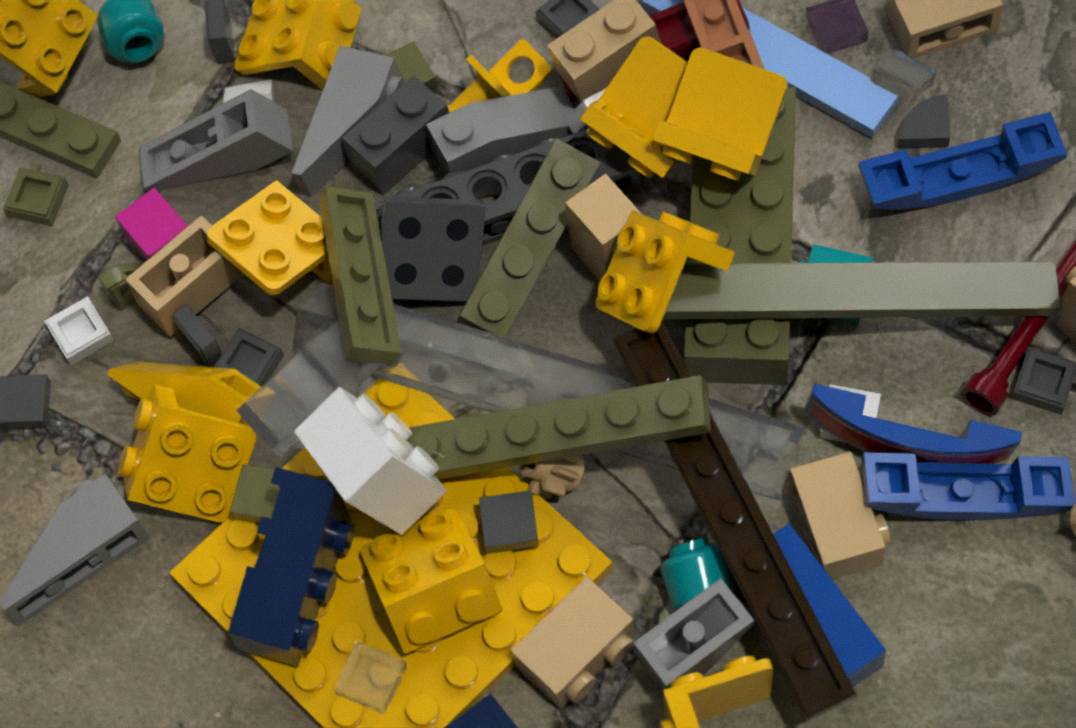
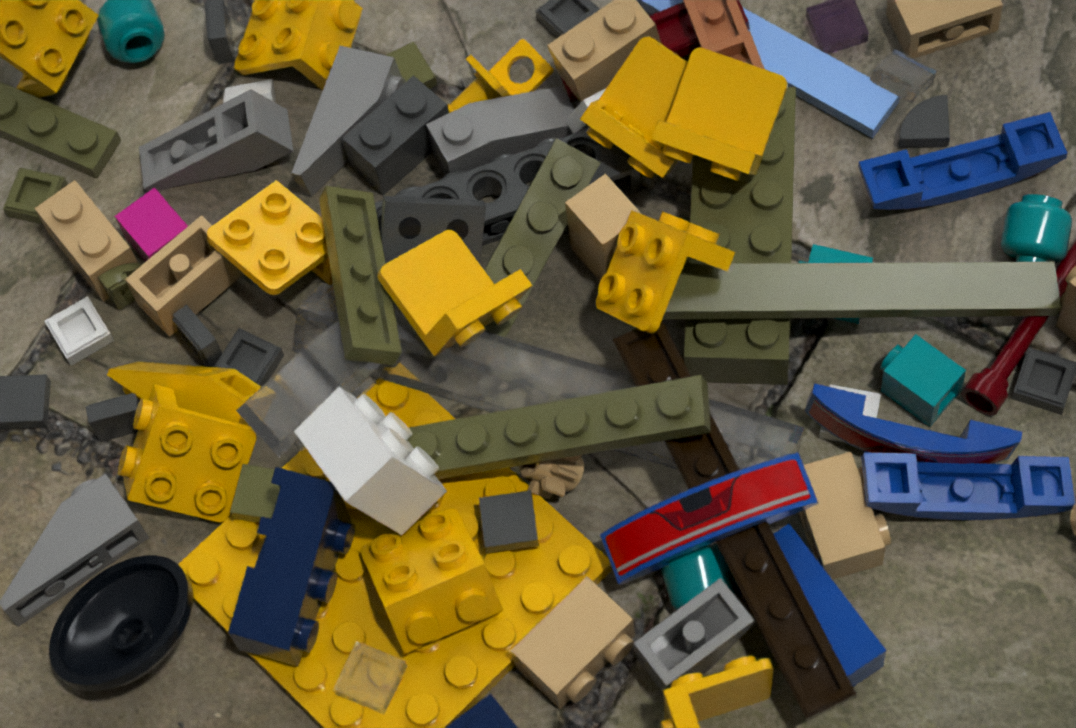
none -> tan brick [34,180,138,302]
none -> black dish [49,555,194,691]
none -> dark grey tile [85,393,139,442]
none -> yellow bracket [377,230,533,356]
none -> slope [600,453,819,585]
none -> teal brick [880,334,966,427]
none -> teal head [1001,194,1072,263]

